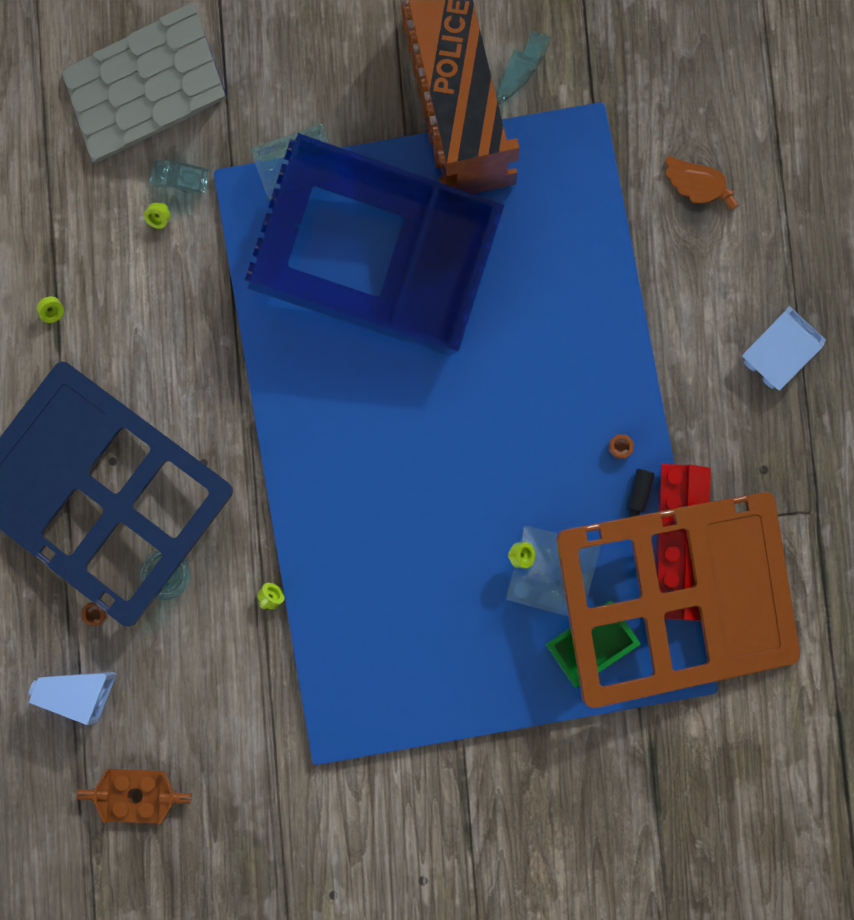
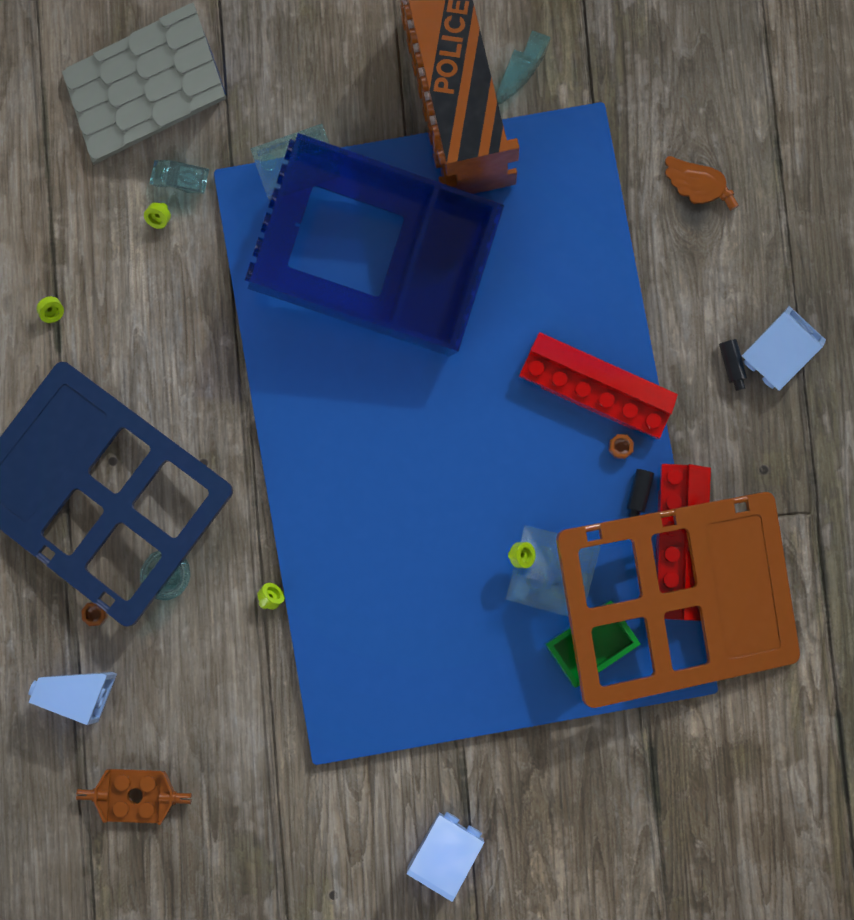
none -> light blue slope [407,812,484,902]
none -> red slope [519,332,678,439]
none -> black cylinder [719,339,747,391]

